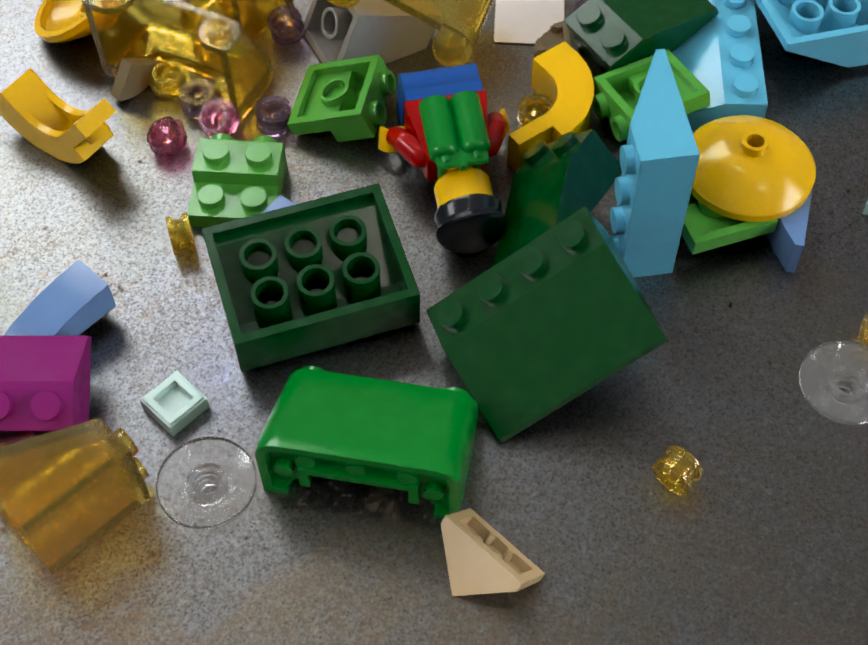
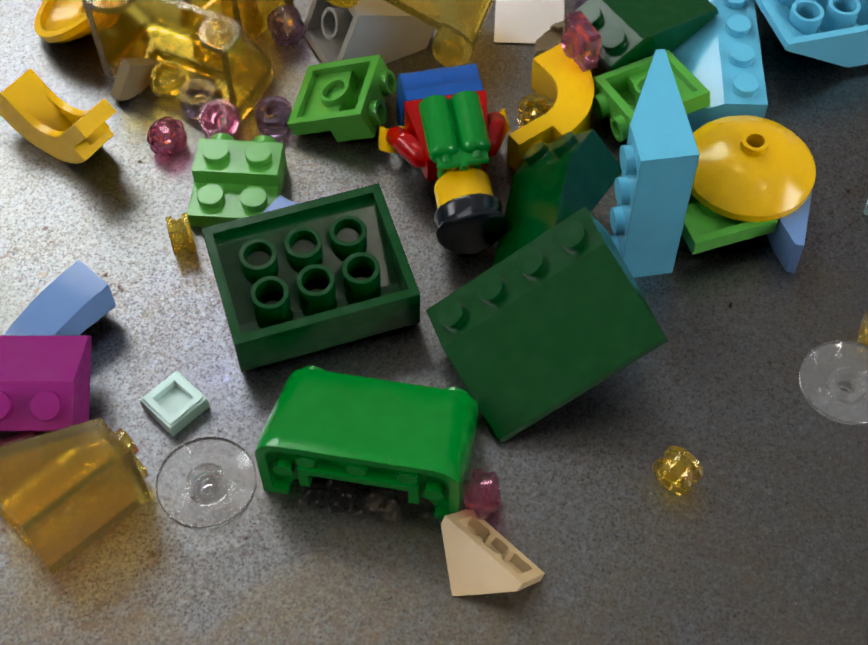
none -> clear pink plate [463,468,501,519]
none -> clear pink plate [561,10,601,72]

